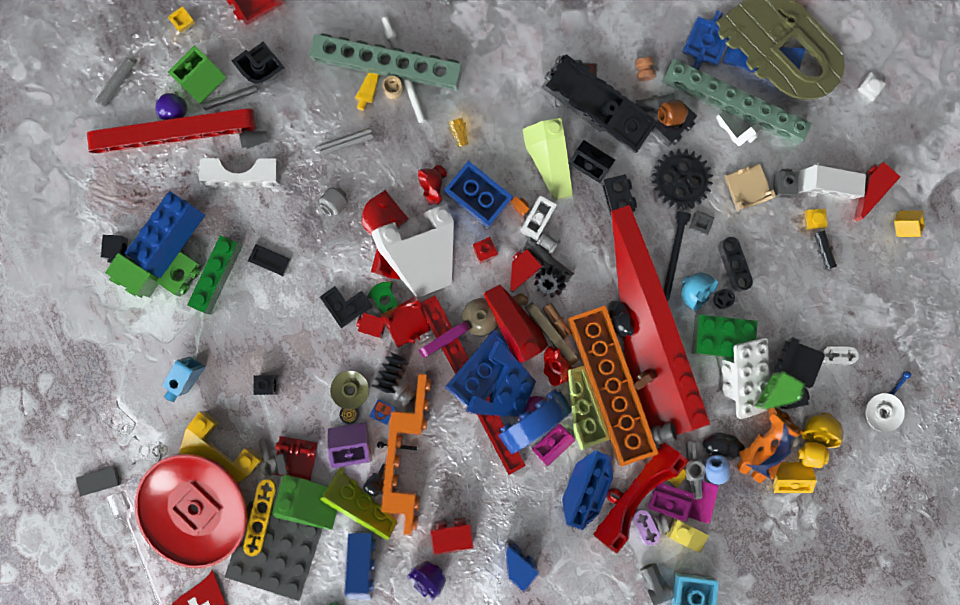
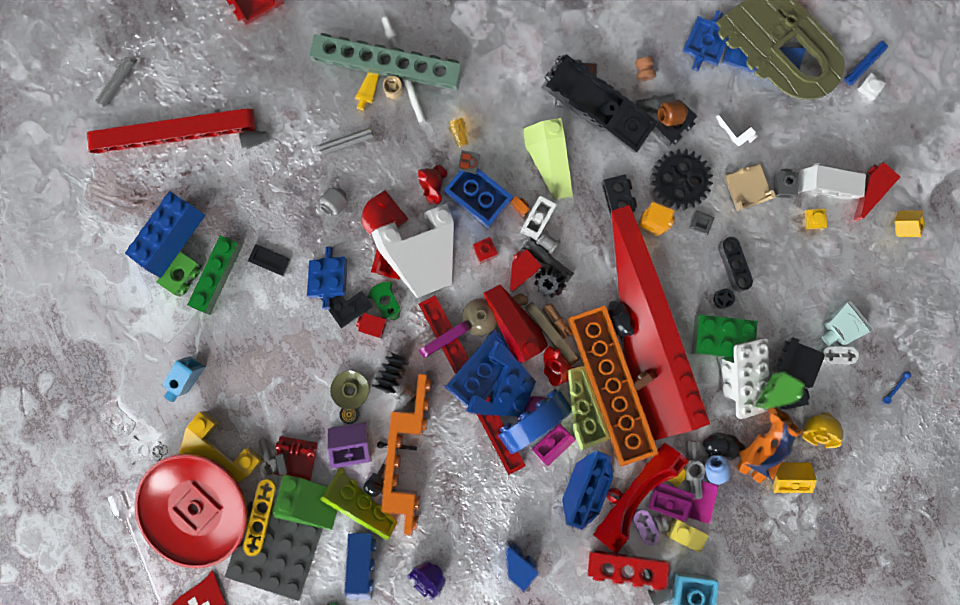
dark grey tile [76,466,120,497] -> none
black brick [101,235,128,263] -> none
bright green brick [105,253,159,298] -> none
dark purple hair [155,93,187,120] -> none
yellow plate [168,6,195,34] -> none
bright green slope [168,45,227,104] -> none
white arch [199,158,280,188] -> none
flat silver bar [202,84,259,110] -> none
black brick [231,41,285,84] -> none
black brick [253,375,277,395] -> none
tile [369,399,396,425] -> none
red piece [381,296,431,348] -> none
red brick [430,517,474,555] -> none
black brick [568,140,616,184] -> none
dark grey wheel [651,422,677,445] -> none
sand green brick [662,58,812,145] -> none
black piece [664,211,691,302] -> none
medium azure cylinder [681,272,719,311] -> none
yellow head [798,442,829,468] -> none
black pin [813,230,837,270] -> none
white dish [865,393,905,432] -> none
none -> blue plate [307,246,347,310]
none -> tile [457,150,481,174]
none -> red brick [587,550,671,590]
none -> light orange arch [638,202,675,238]
none -> light aqua torso [822,301,873,346]
none -> blue axle [844,41,888,86]

